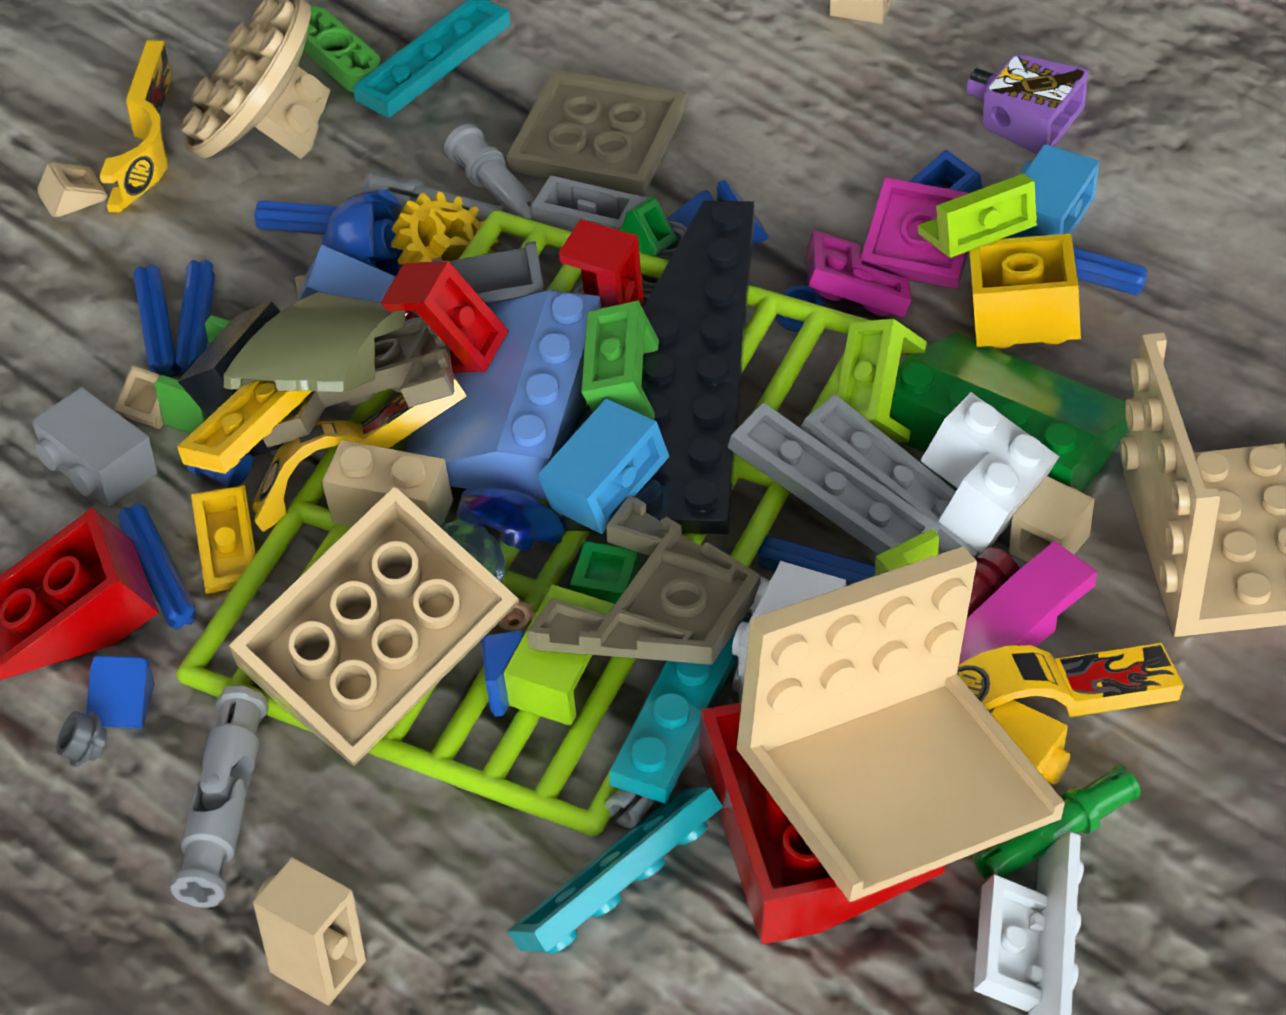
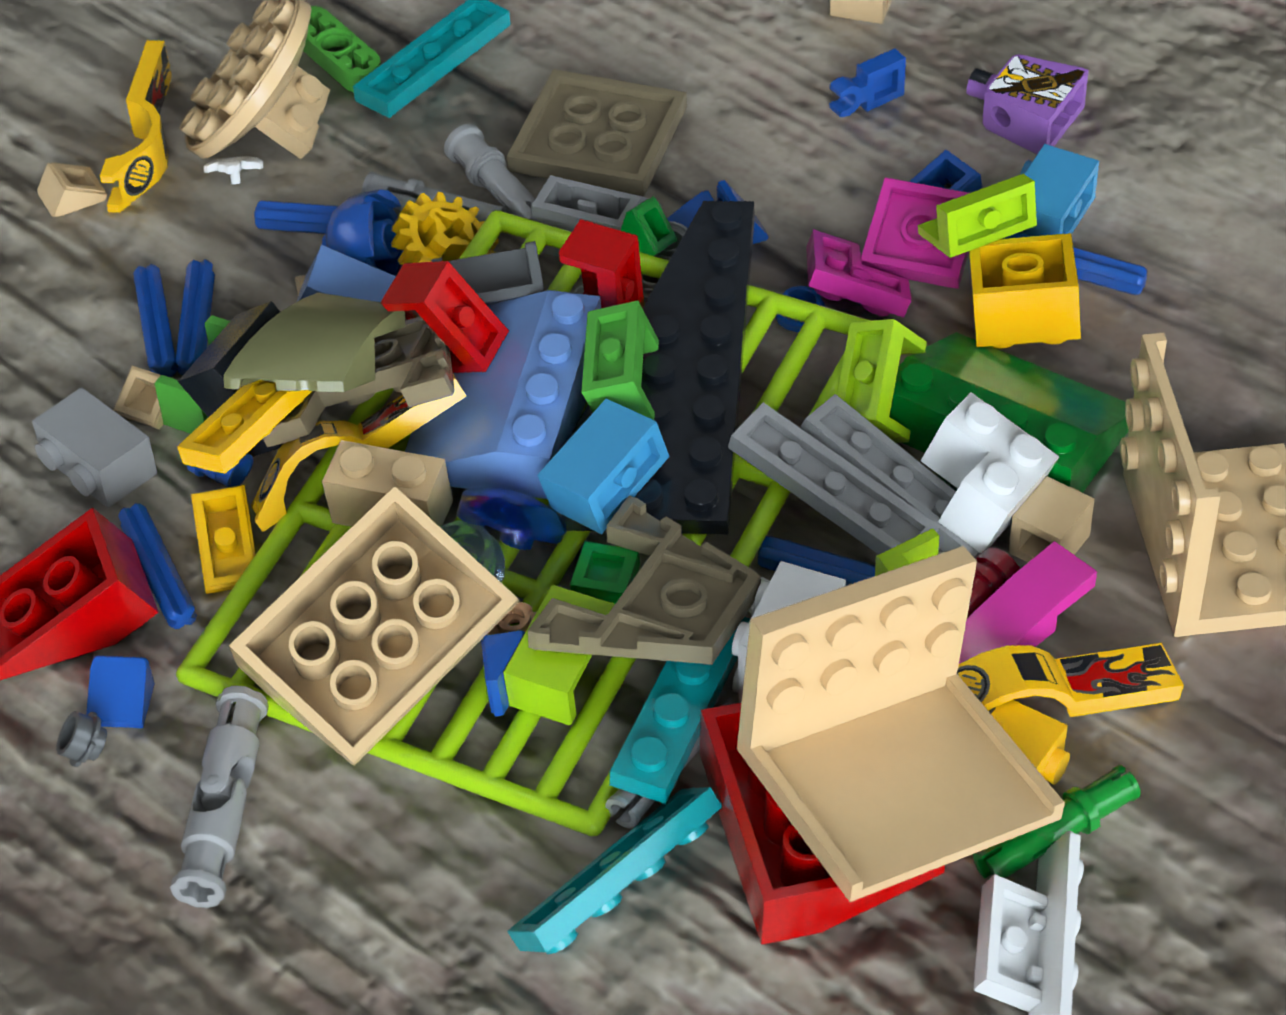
tan brick [253,857,366,1006] -> none
none -> white plant [204,156,263,184]
none -> blue plate [829,48,906,117]

